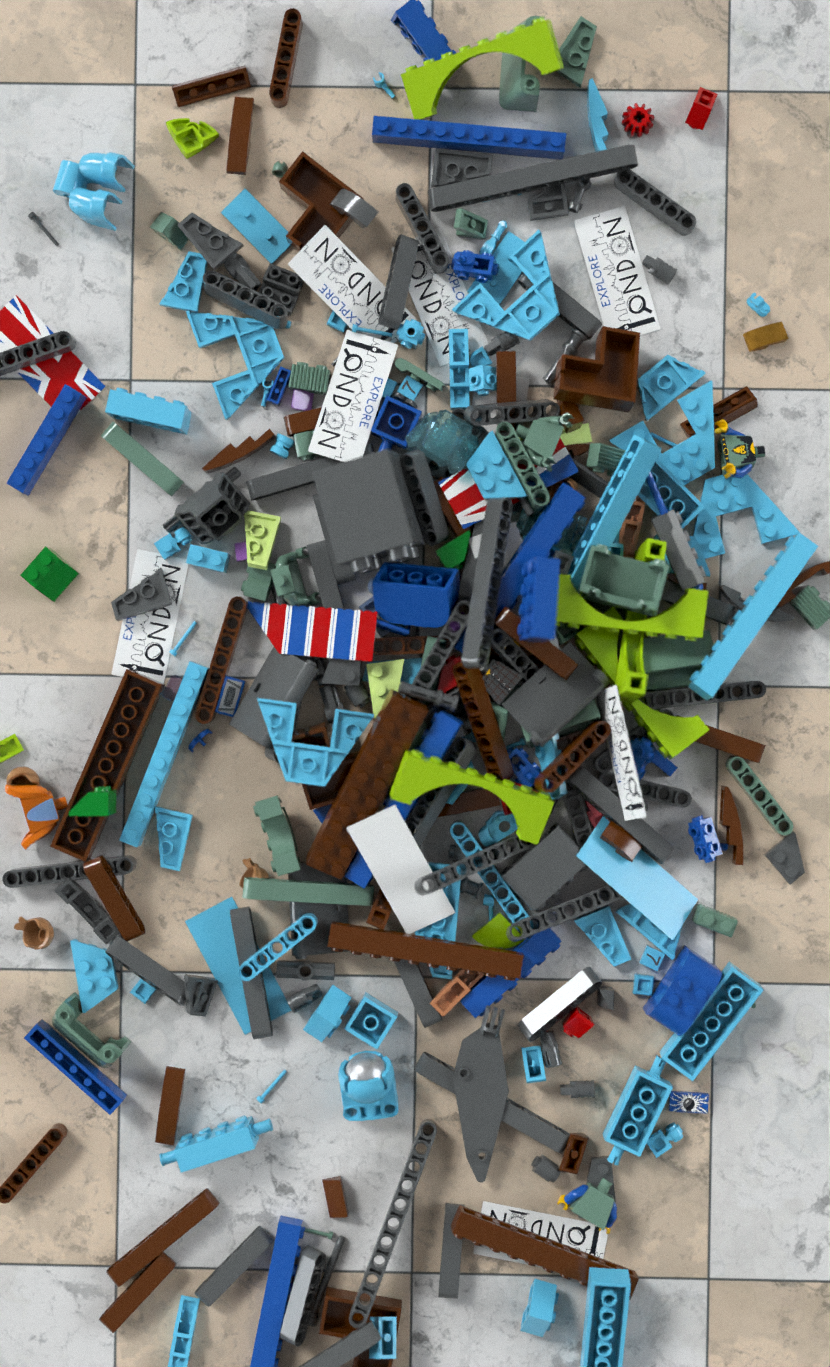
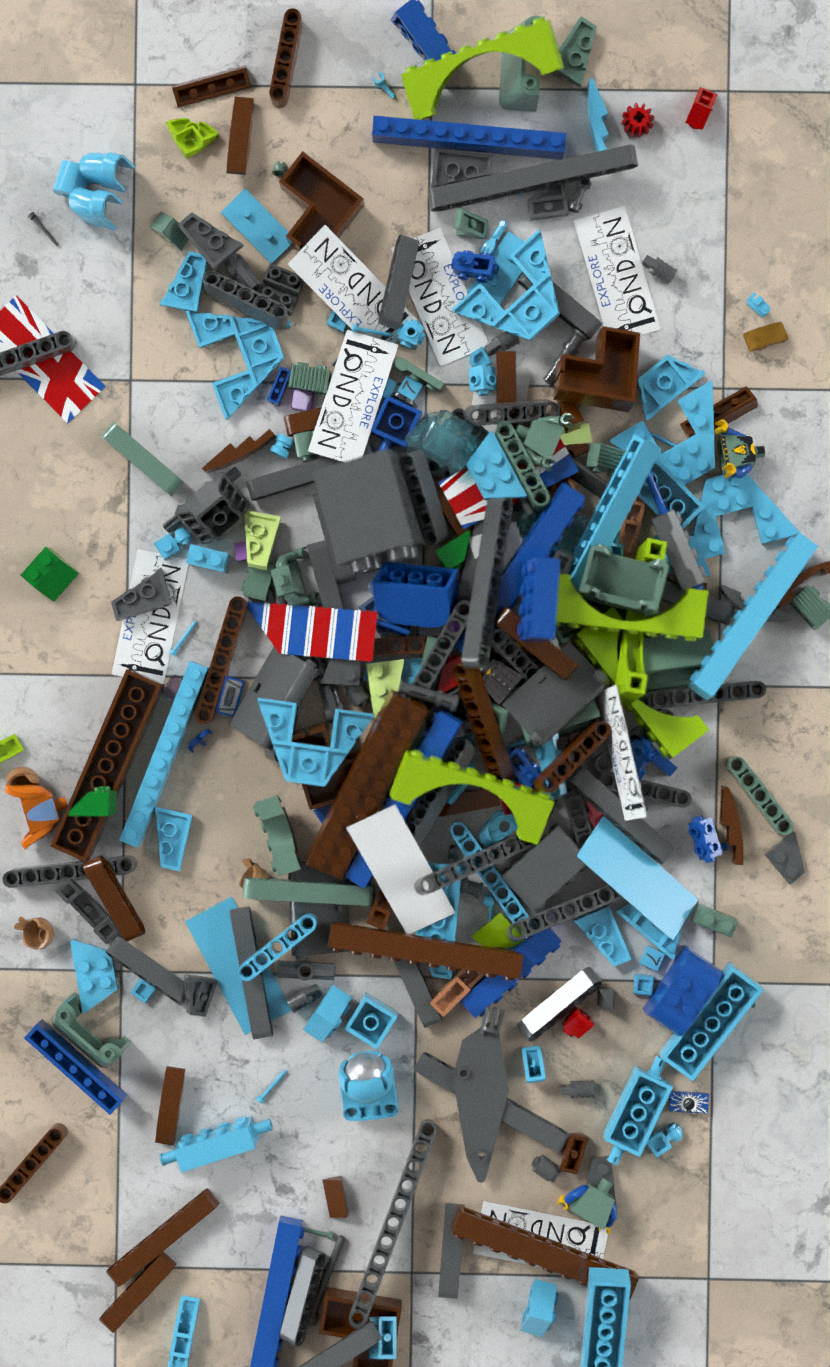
blue brick [6,384,87,496] -> none
medium azure brick [105,388,192,435] -> none
dark grey beam [194,1226,274,1307] -> none
medium azure hand [261,378,274,407] -> none
dark grey brick [330,189,378,228] -> none
dark grey beam [396,183,449,274] -> none
medium azure slope [449,329,470,410] -> none
dark grey hinge [540,1031,562,1068] -> none
reddish brown slope [600,821,642,862] -> none
dark grey beam [614,170,696,236] -> none
reddish brown beam [676,715,766,763] -> none

